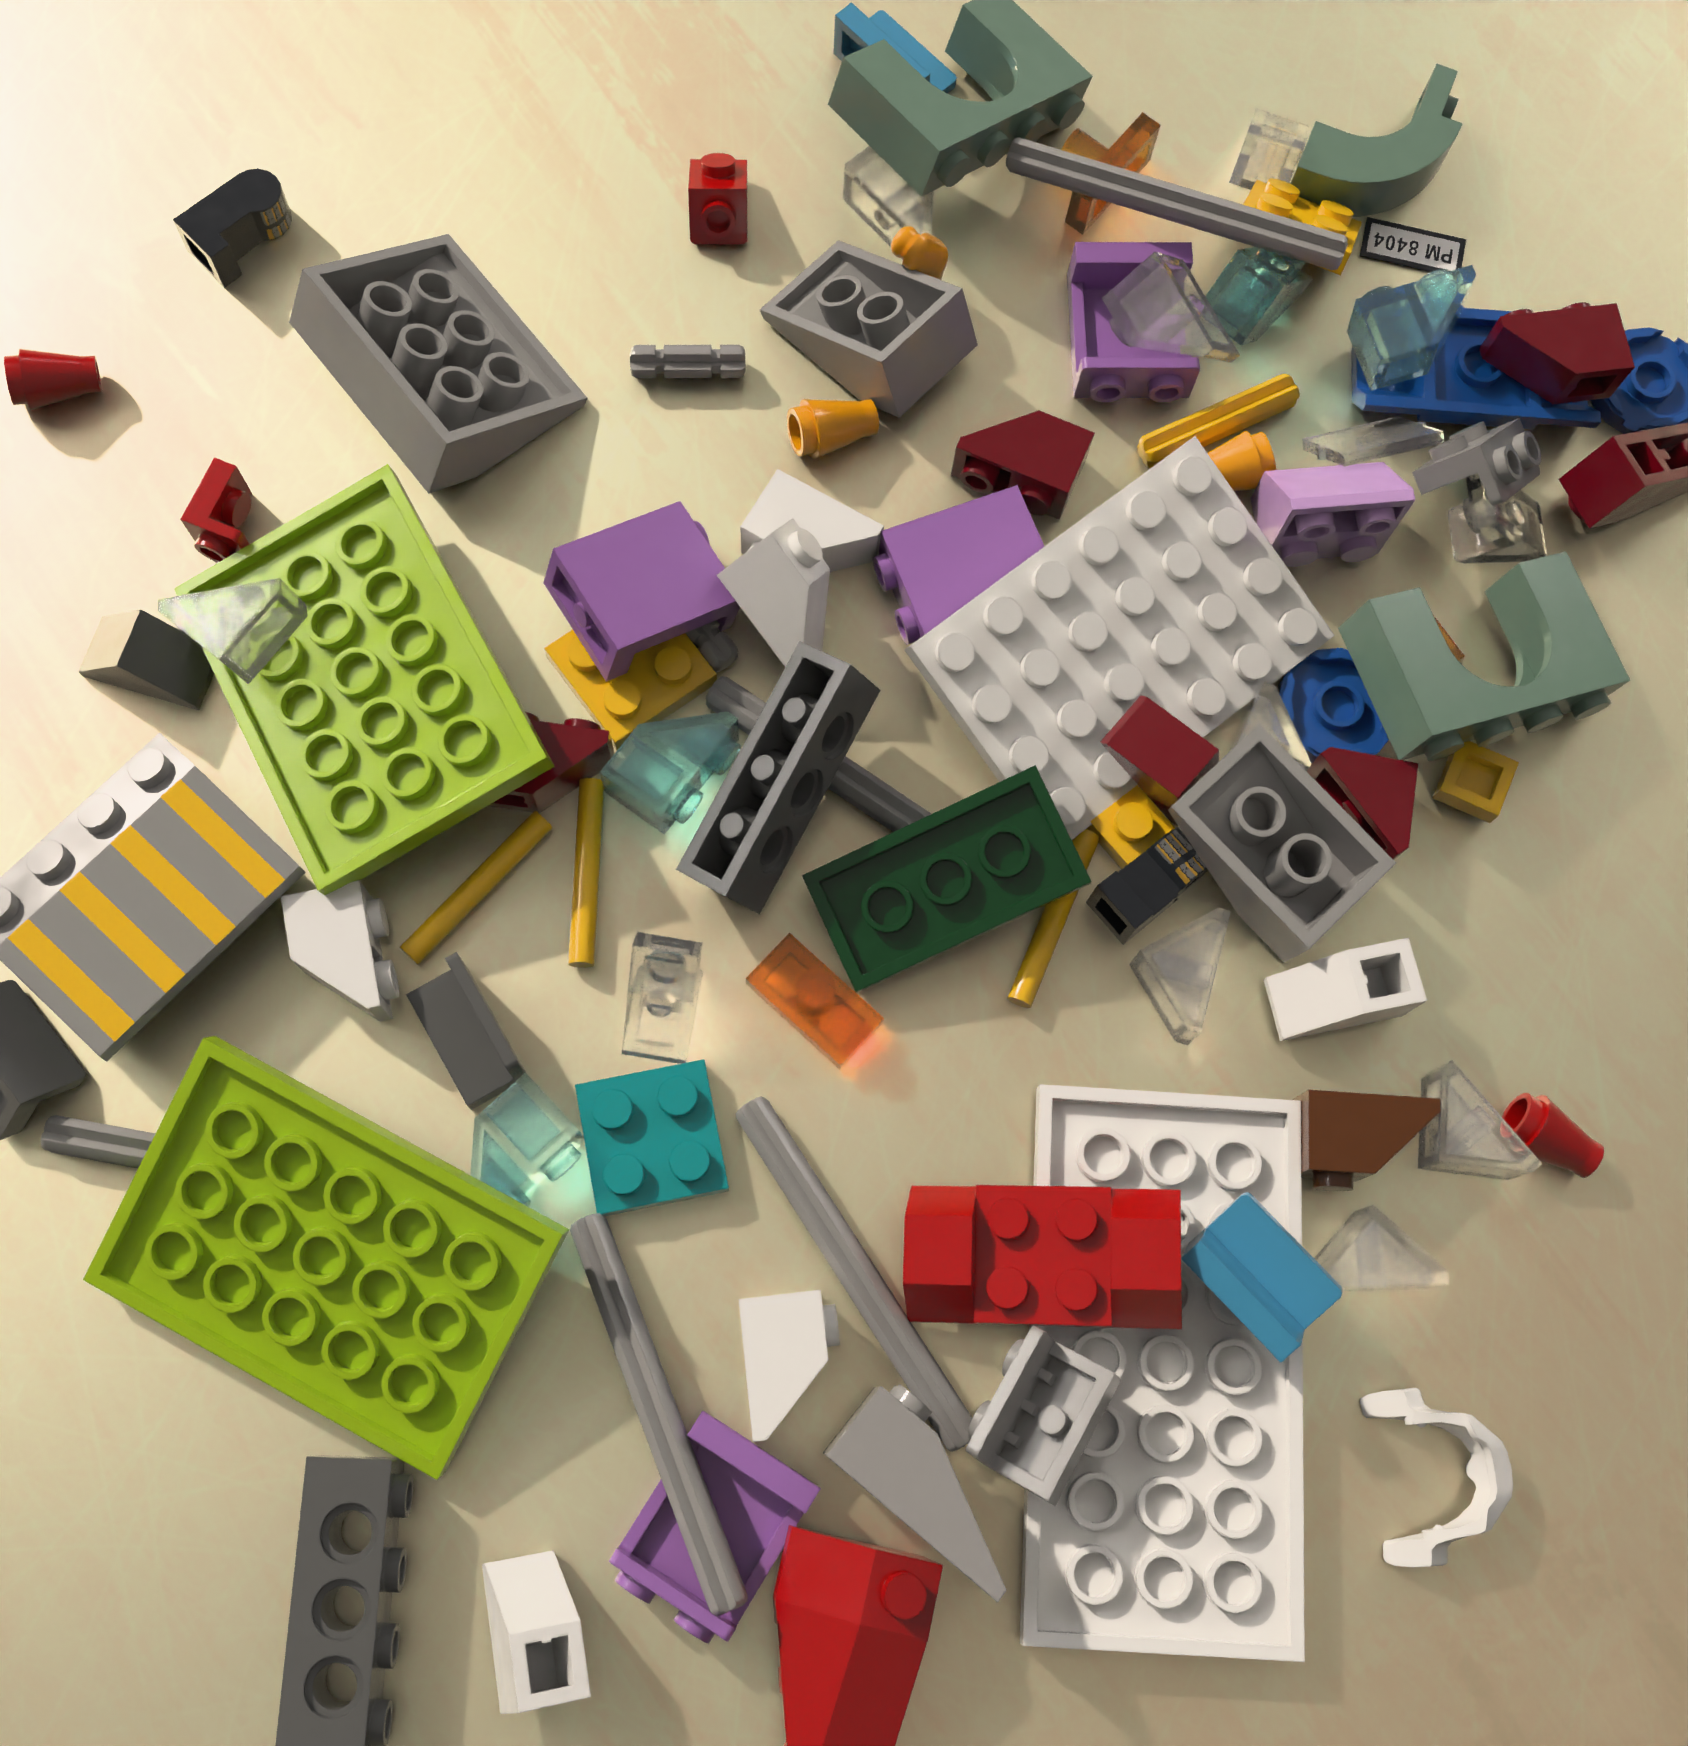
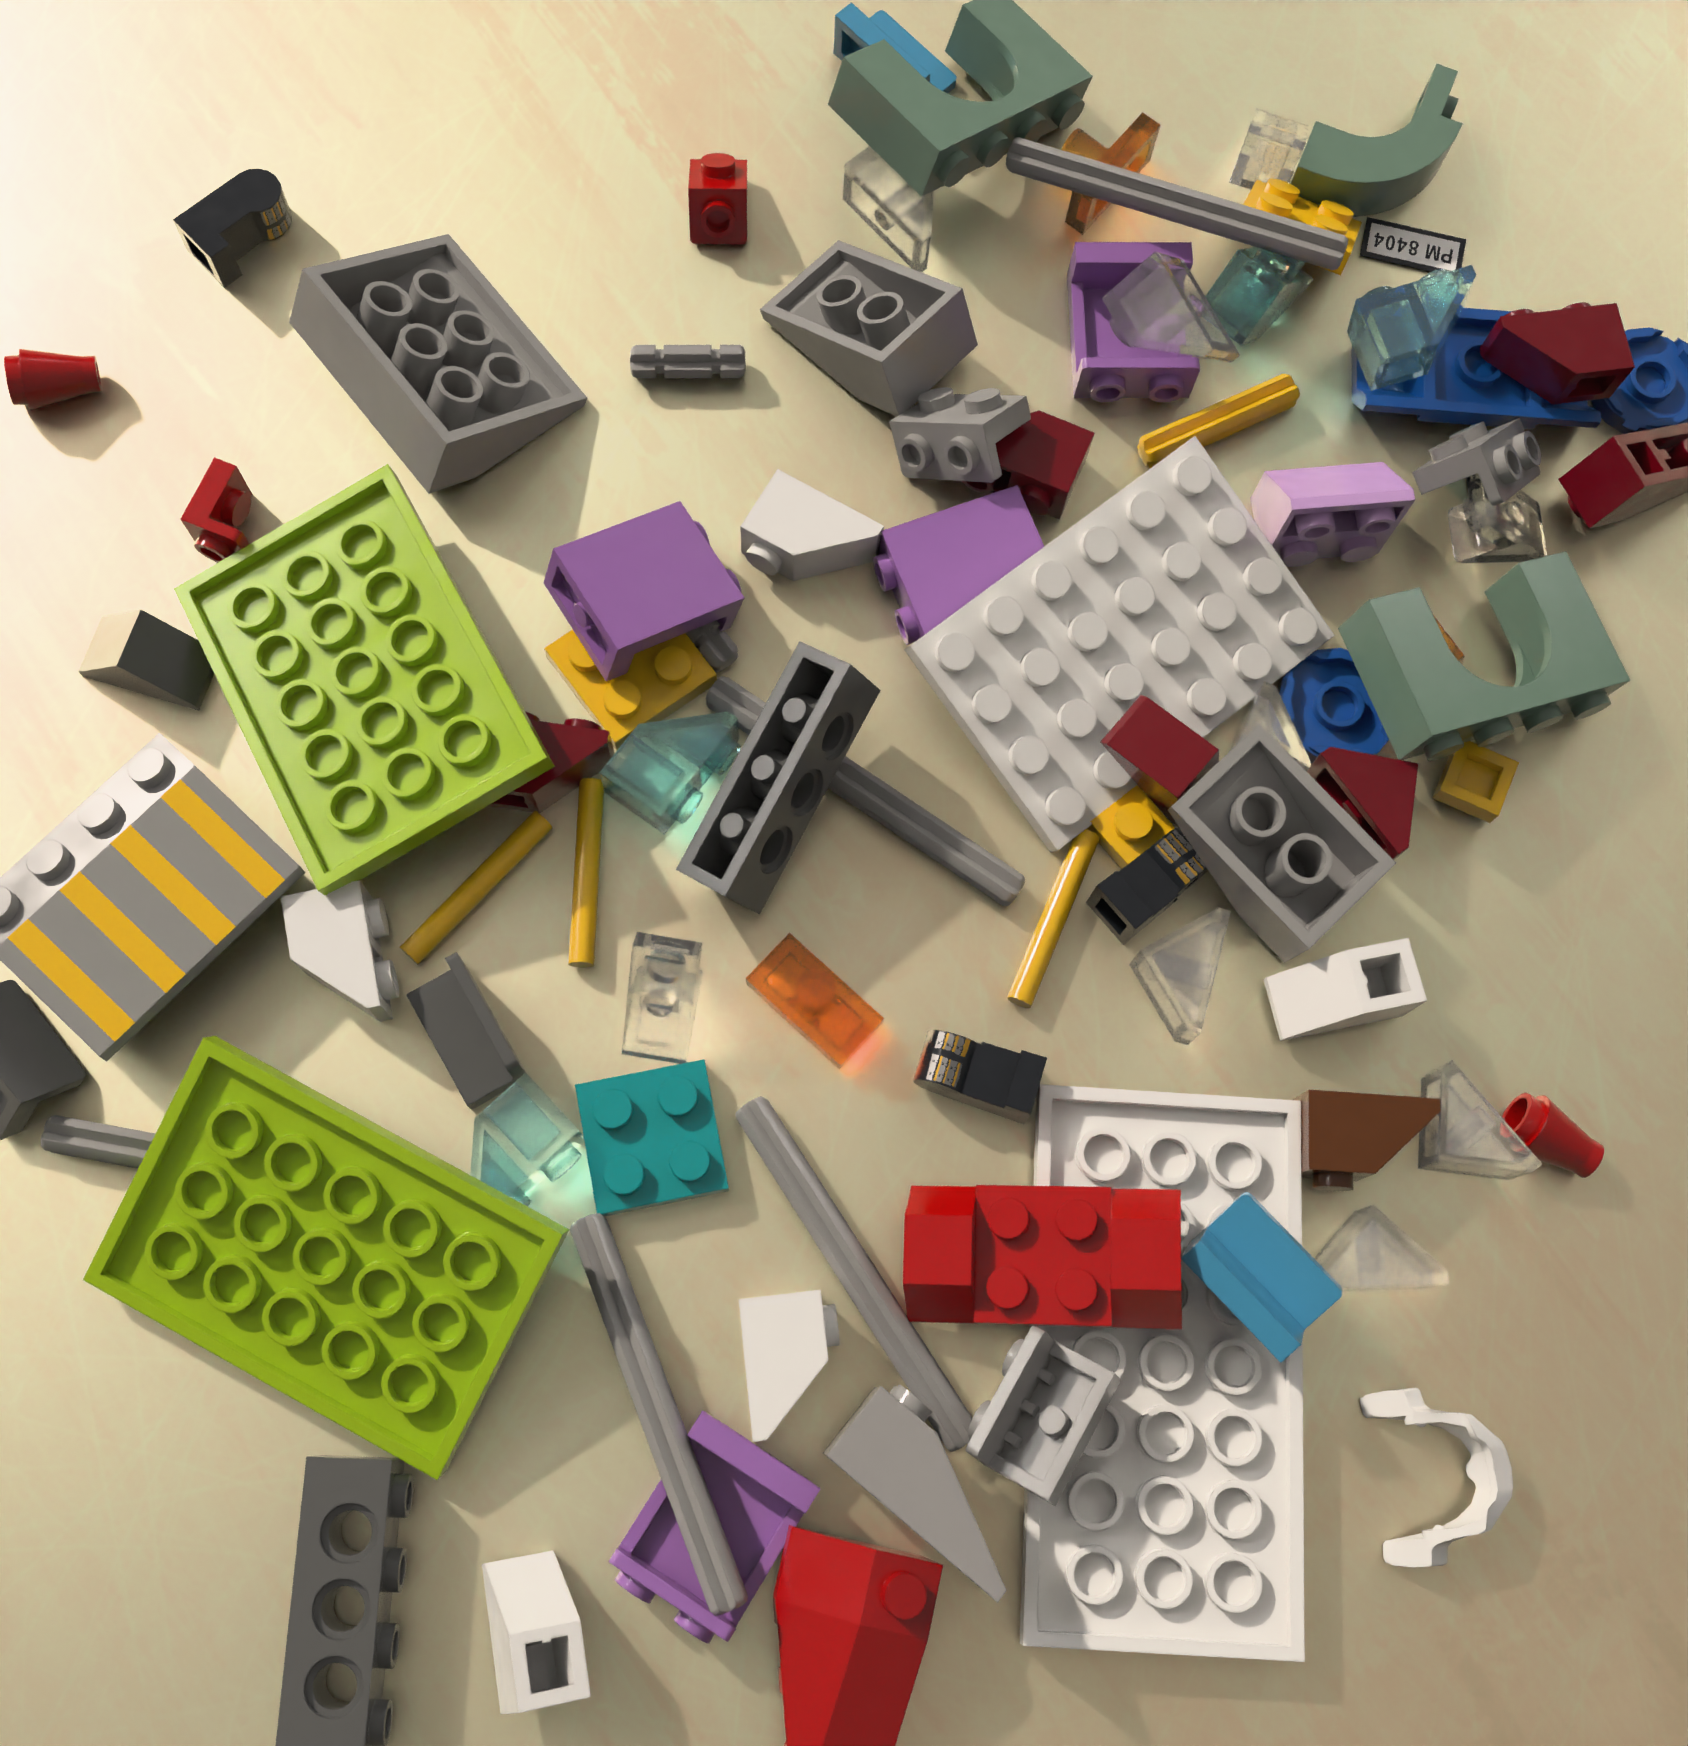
clear slope [158,578,307,685] -> none
white slope [717,518,830,667] -> none
light orange cone [787,399,879,459] -> none
dark green plate [802,765,1092,993] -> none
light orange arm [891,226,948,280] -> none
light orange cone [1208,431,1276,491] -> none
clear piece [1302,416,1444,467] -> none
none -> light grey bracket [889,387,1031,483]
none -> black leg [913,1030,1047,1124]

